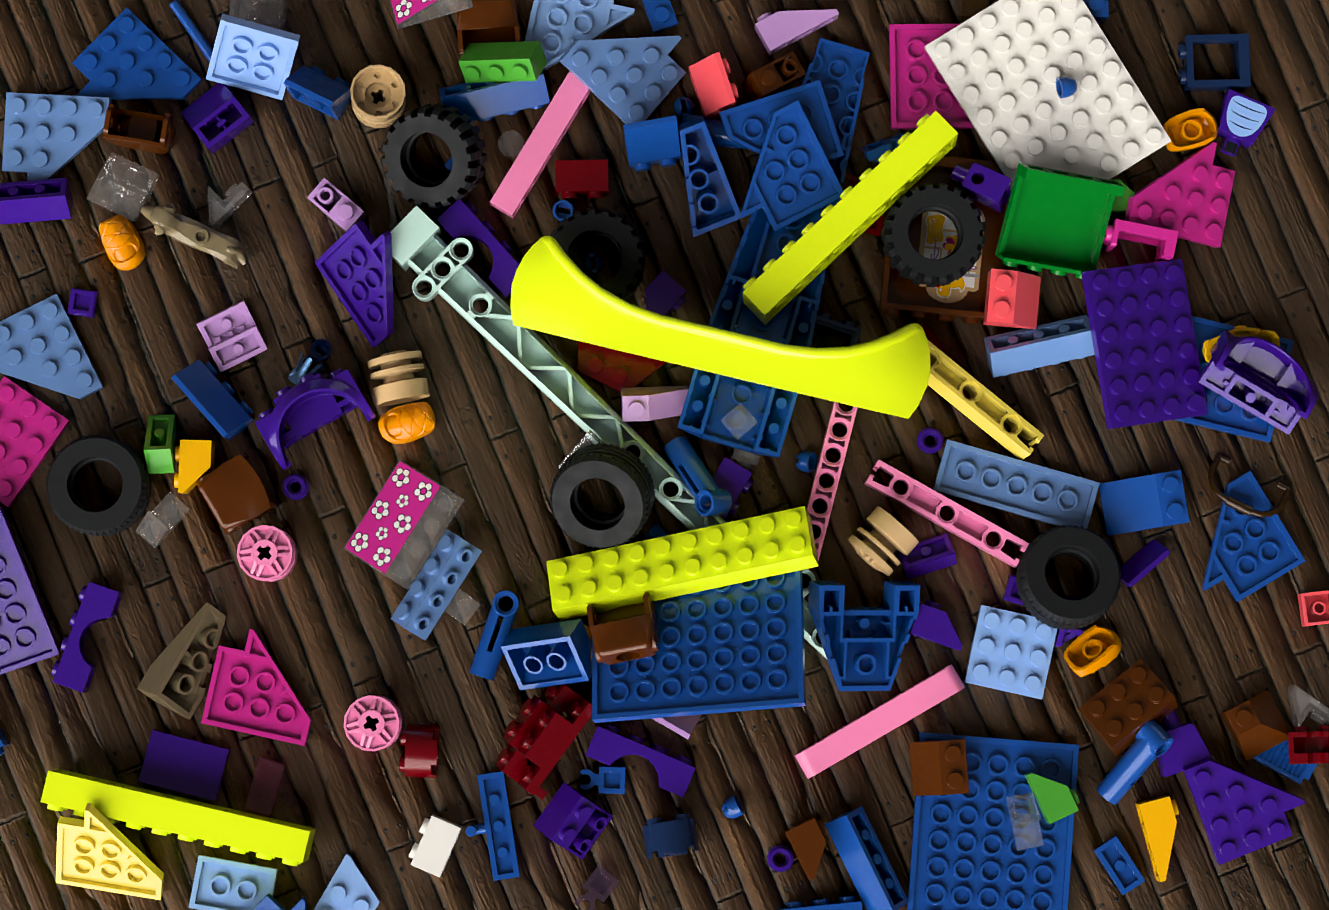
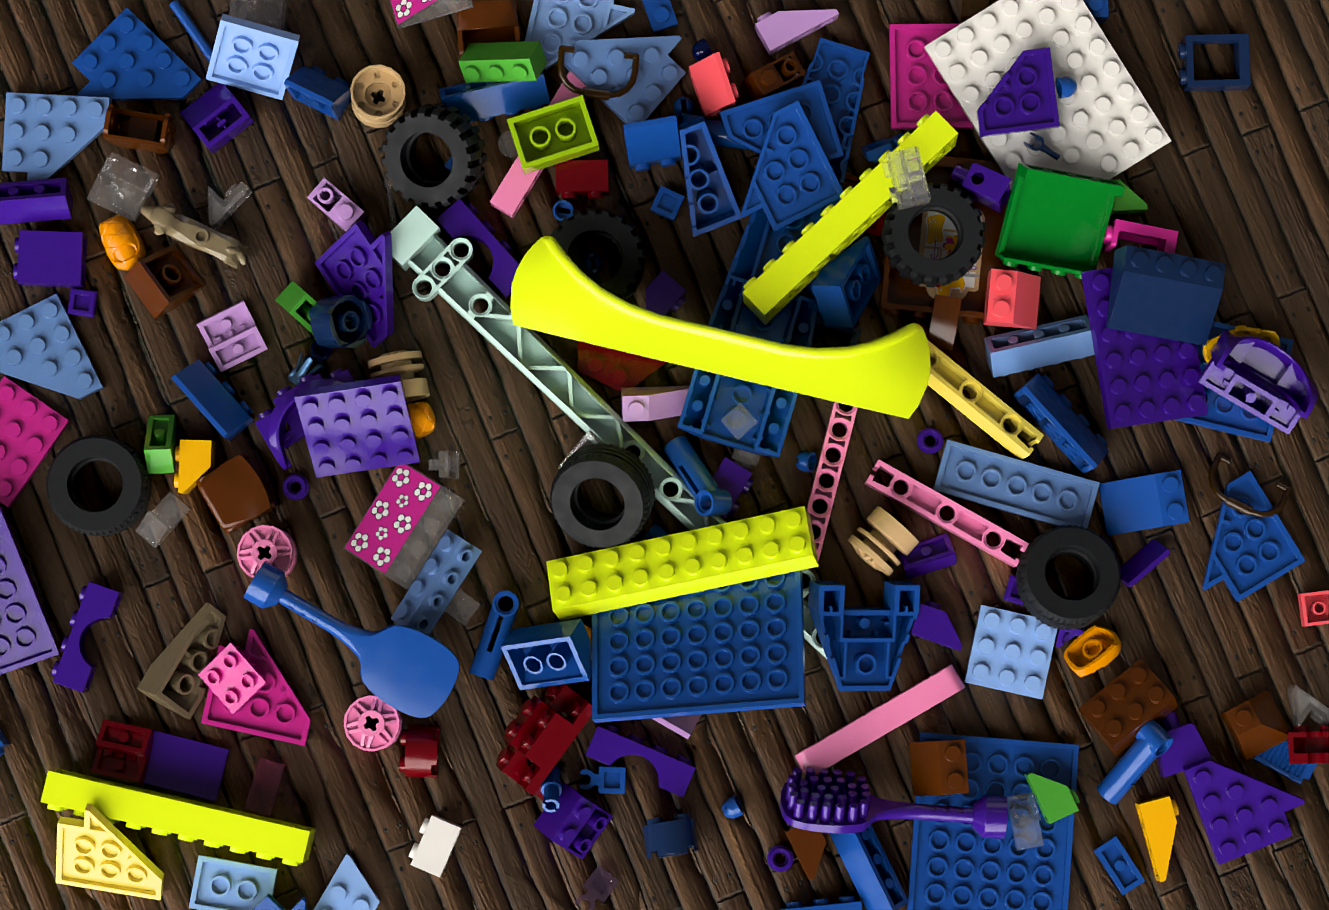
blue plate [465,771,520,881] -> none
reddish brown piece [587,592,659,665] -> none
dark pink wing [1124,142,1235,248] -> none
light orange piece [1163,108,1218,152] -> none
torso [1217,89,1275,157] -> none
none -> dark purple brick [13,230,88,288]
none -> dark red slope [90,719,154,786]
none -> reddish brown slope [124,244,205,319]
none -> hinge [198,642,267,714]
none -> blue piece [243,561,460,718]
none -> bright green slope [275,281,317,334]
none -> dark purple plate [294,375,420,478]
none -> dark blue brick [309,295,372,348]
none -> clear tile [429,451,459,479]
none -> lime brick [507,95,599,175]
none -> blue pin [541,765,562,813]
none -> dark brown piece [557,45,640,100]
none -> blue plate [650,186,685,222]
none -> clear blue hinge [692,38,713,61]
none -> dark purple piece [780,767,1008,839]
none -> blue slope [811,236,882,328]
none -> clear brick [882,146,931,210]
none -> reddish brown slope [927,294,962,352]
none -> dark purple plate [977,47,1060,138]
none -> blue slope [1012,373,1109,474]
none -> dark blue hand [1024,132,1060,160]
none -> dark blue slope [1106,245,1226,346]

